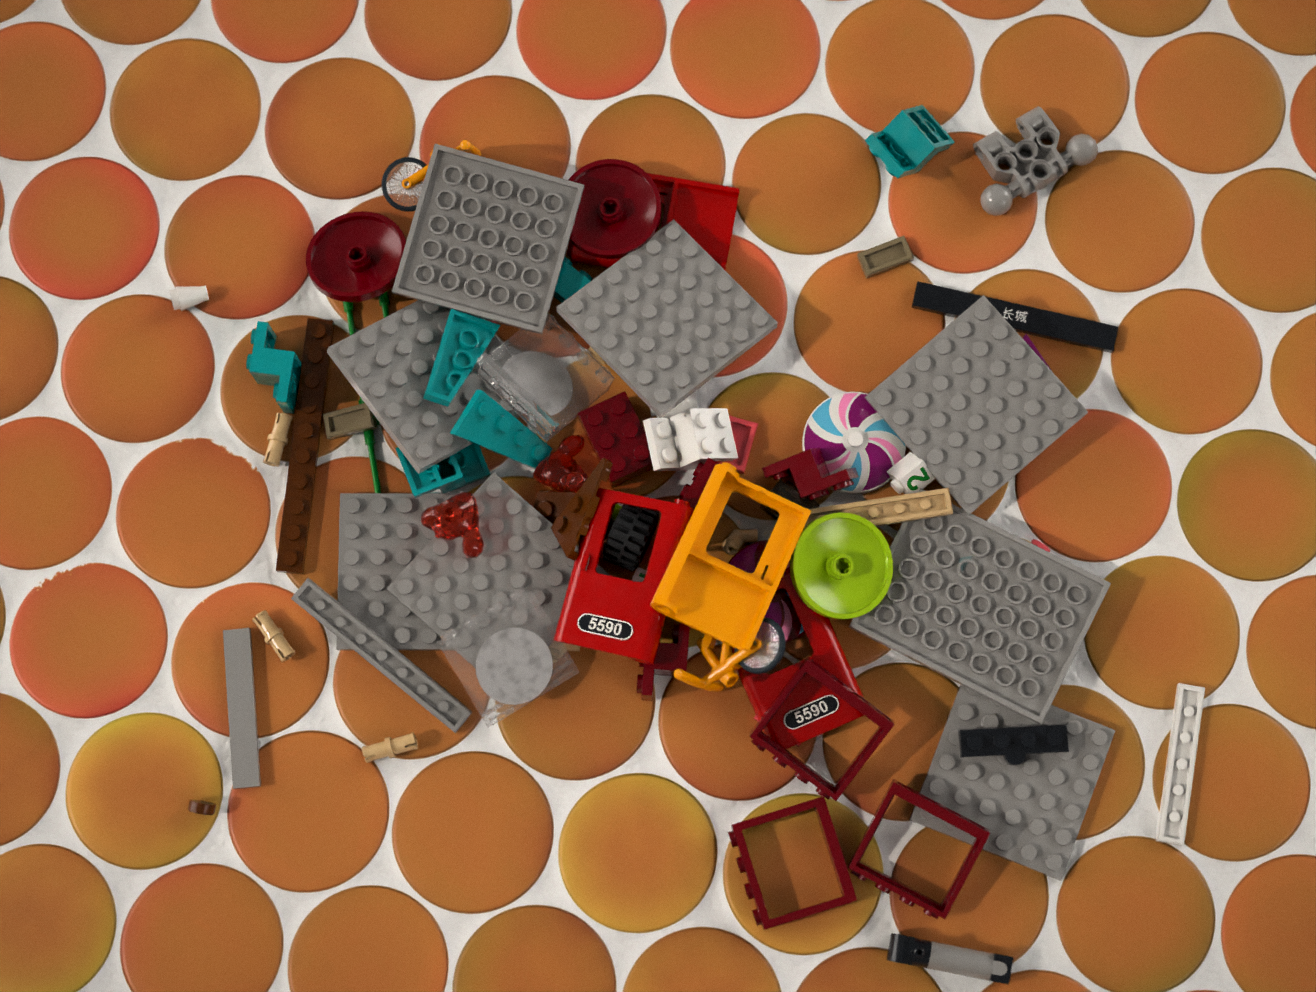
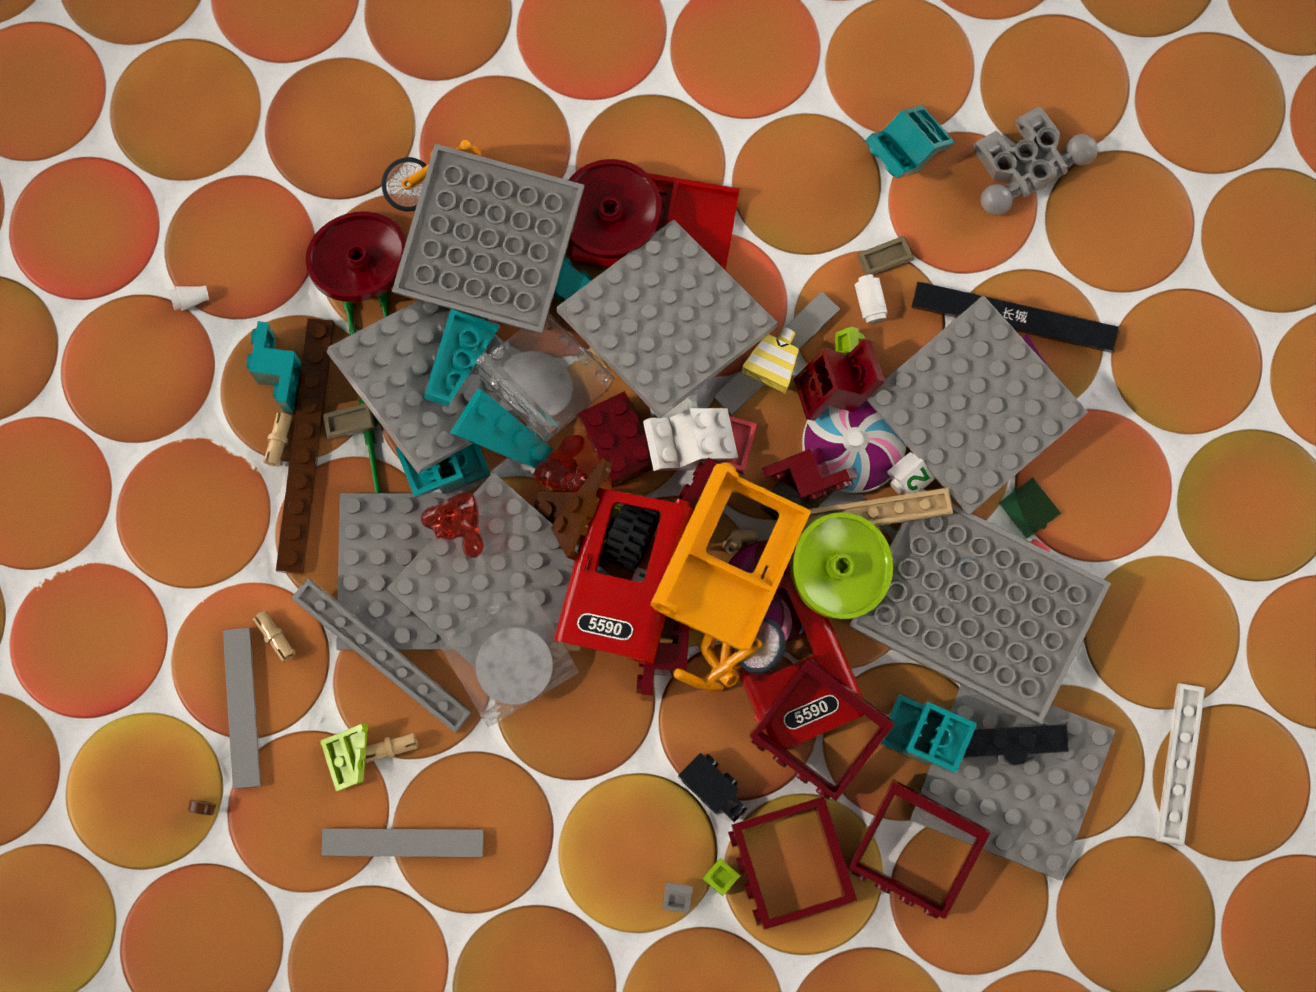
piece [887,933,1013,984] -> none
none -> lime wing [320,723,368,791]
none -> light grey tile [321,829,484,857]
none -> light grey plate [662,882,693,914]
none -> black brick [678,753,747,822]
none -> lime plate [702,858,740,897]
none -> light grey tile [713,292,840,416]
none -> light yellow torso [742,327,799,394]
none -> dark red bracket [793,339,885,421]
none -> lime tile [835,327,865,354]
none -> white head [854,274,888,324]
none -> teal bracket [880,694,977,774]
none -> clear green piece [999,478,1061,539]

